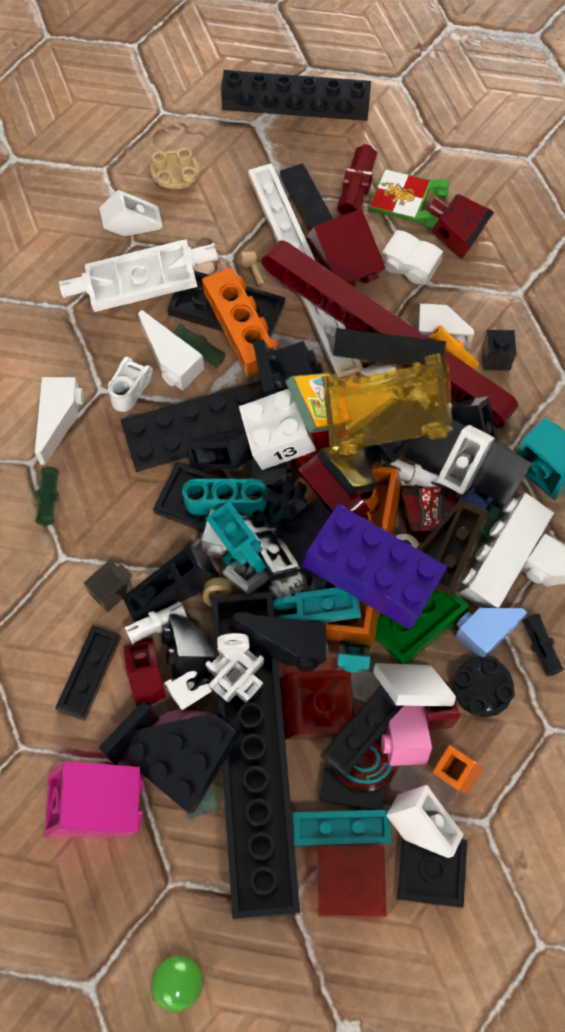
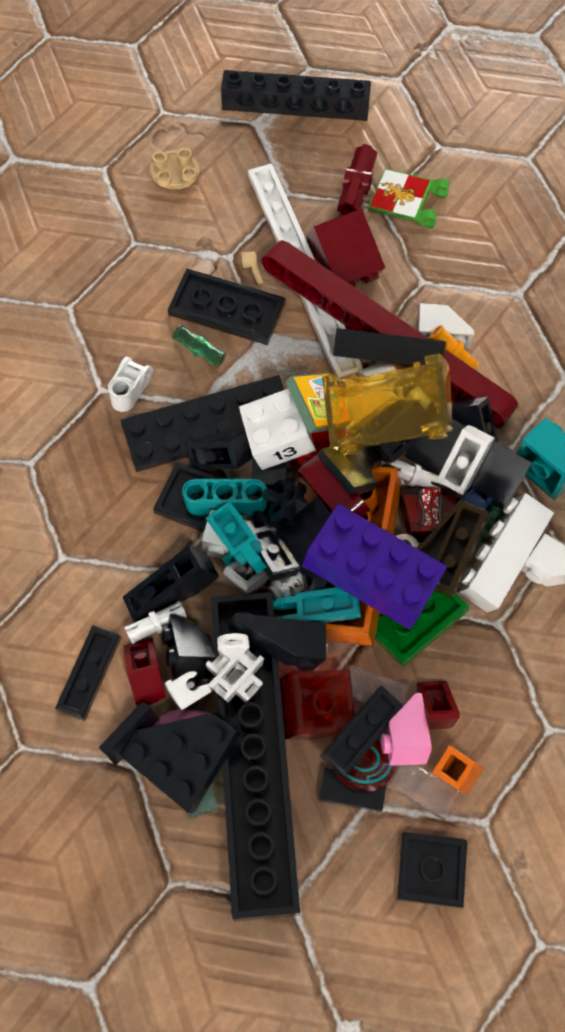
white slope [35,377,84,465] -> none
clear green pin [35,467,59,526] -> none
dark pink slope [44,762,144,838] -> none
white plate [59,239,218,312] -> none
clear smoke brick [83,559,133,613] -> none
white slope [99,190,163,236] -> none
white slope [138,310,204,391] -> none
bright green hair [150,955,204,1013] -> none
orange brick [202,267,279,377] -> none
tan tile [203,577,233,607] -> none
black bracket [253,339,325,396] -> none
black tile [280,163,333,232] -> none
teal plate [293,810,392,847] -> none
clear red brick [317,845,386,919] -> none
teal plate [338,642,370,673] -> none
white tile [373,663,456,706] -> none
white brick [381,230,443,285] -> none
white slope [386,785,464,858] -> none
dark red torso [427,194,494,259] -> none
black dish [453,656,515,718] -> none
light blue slope [455,608,527,658] -> none
black brick [482,330,517,371] -> none
black pin [522,614,564,677] -> none

